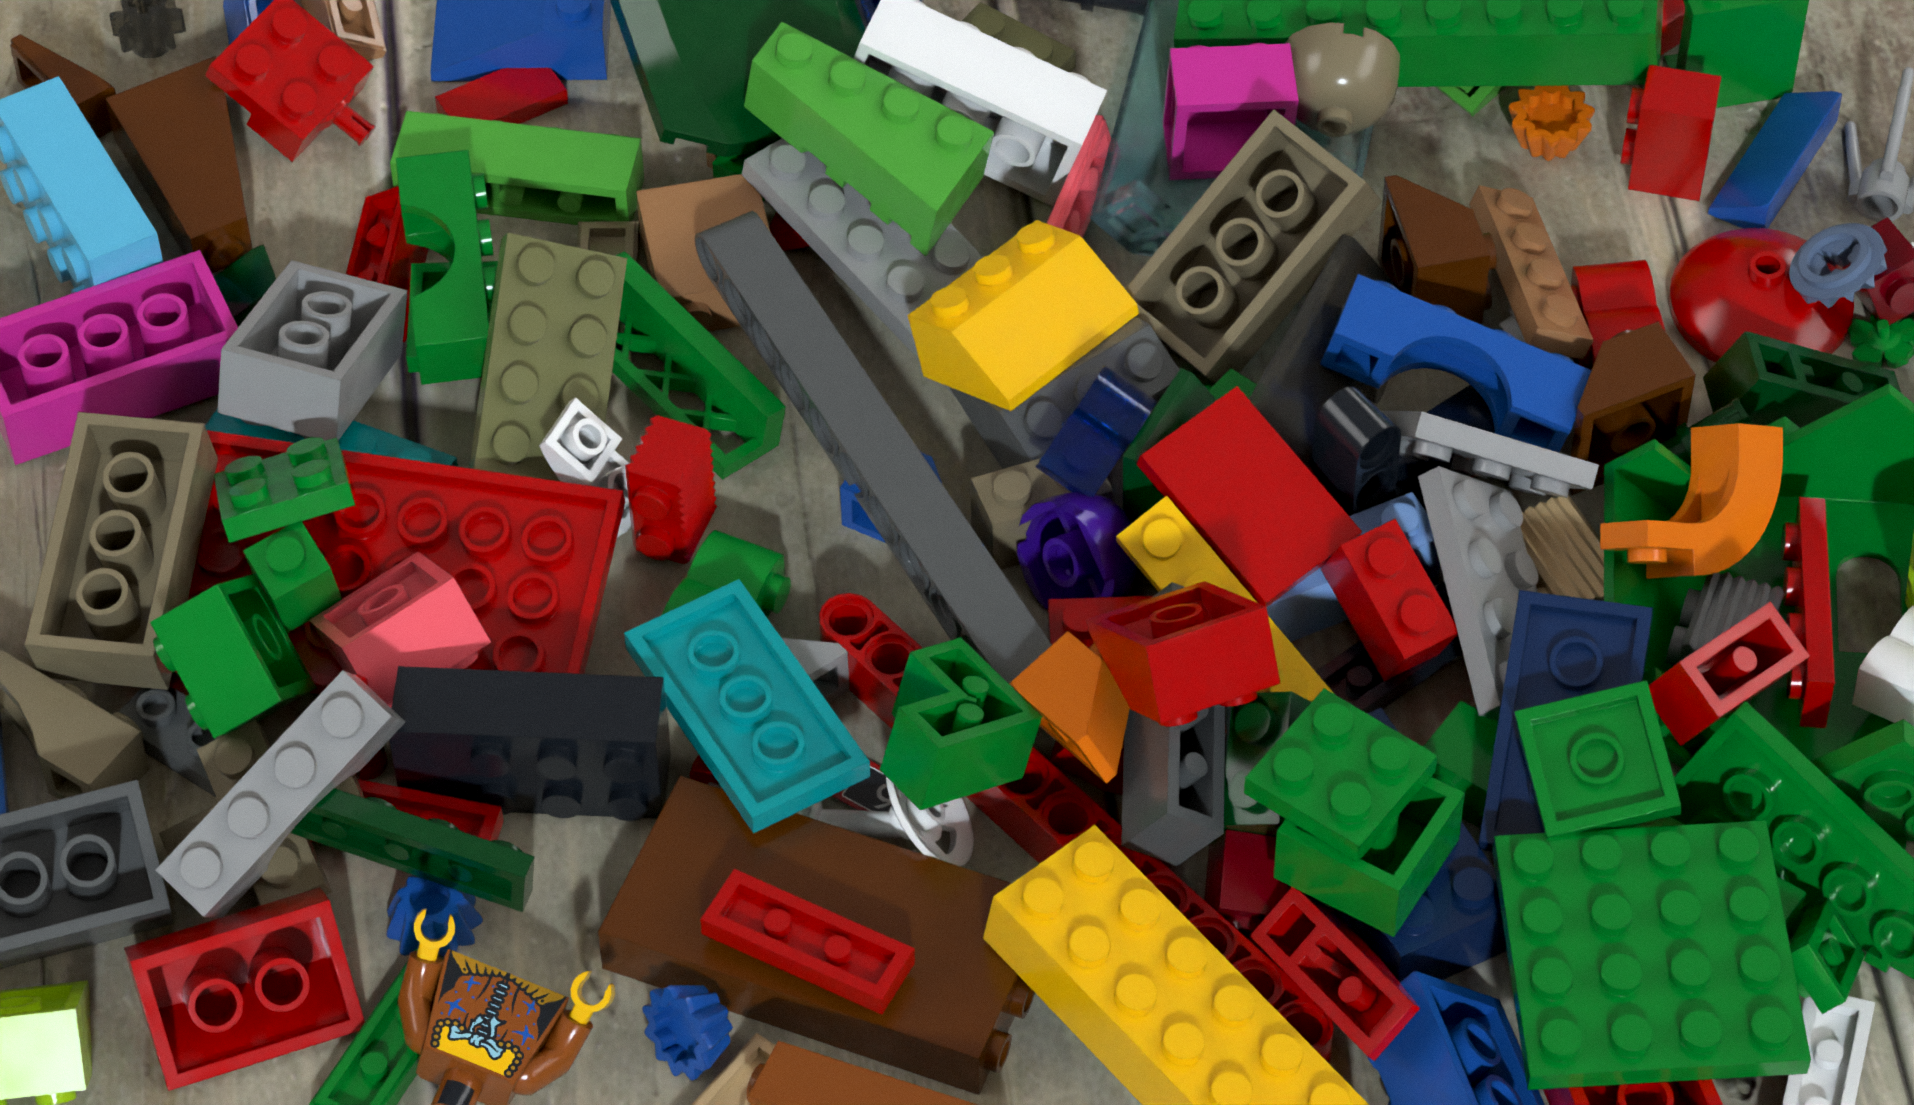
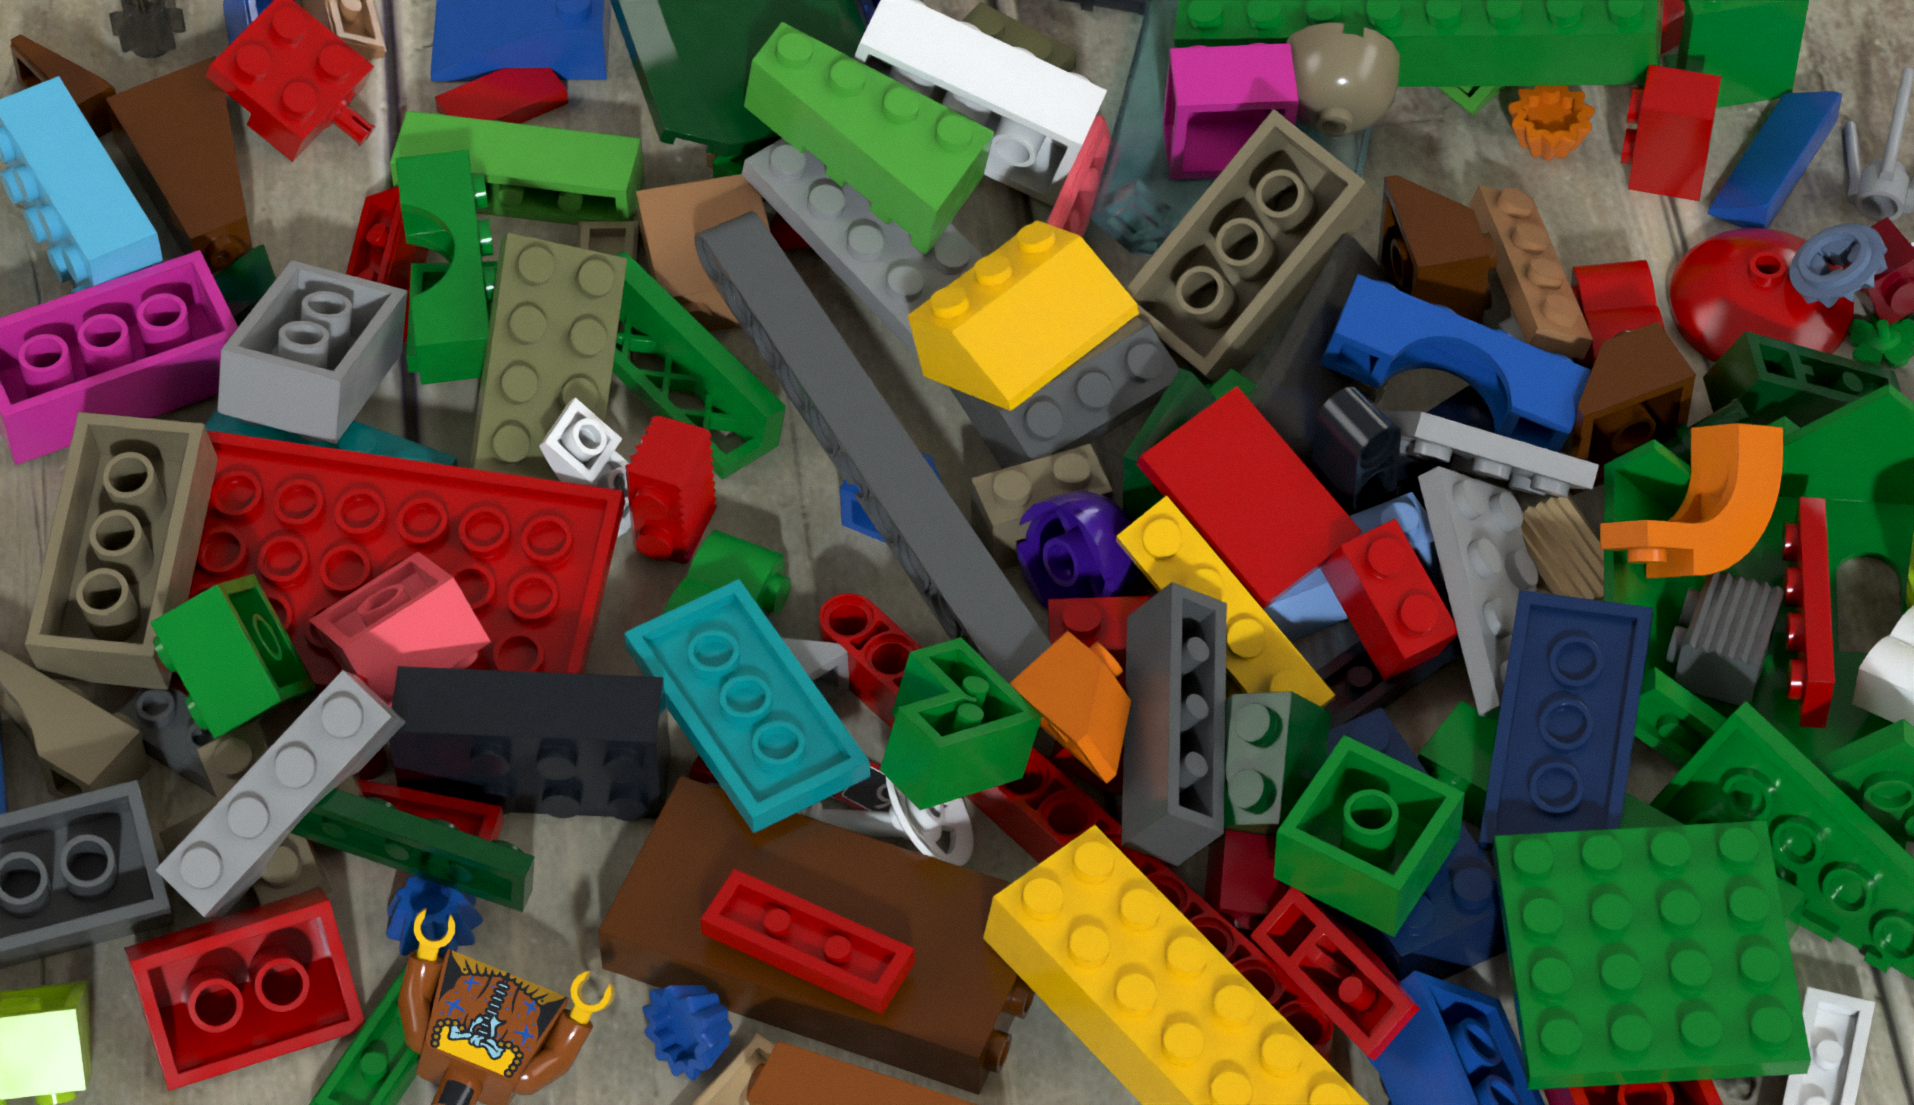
green plate [214,437,355,543] -> none
green brick [243,521,342,633] -> none
clear blue brick [1035,365,1157,497] -> none
red slope [1086,581,1280,727] -> none
green plate [1244,688,1438,862] -> none
green plate [1514,680,1681,838] -> none
red brick [1649,601,1810,746] -> none
green plate [1790,899,1865,1014] -> none

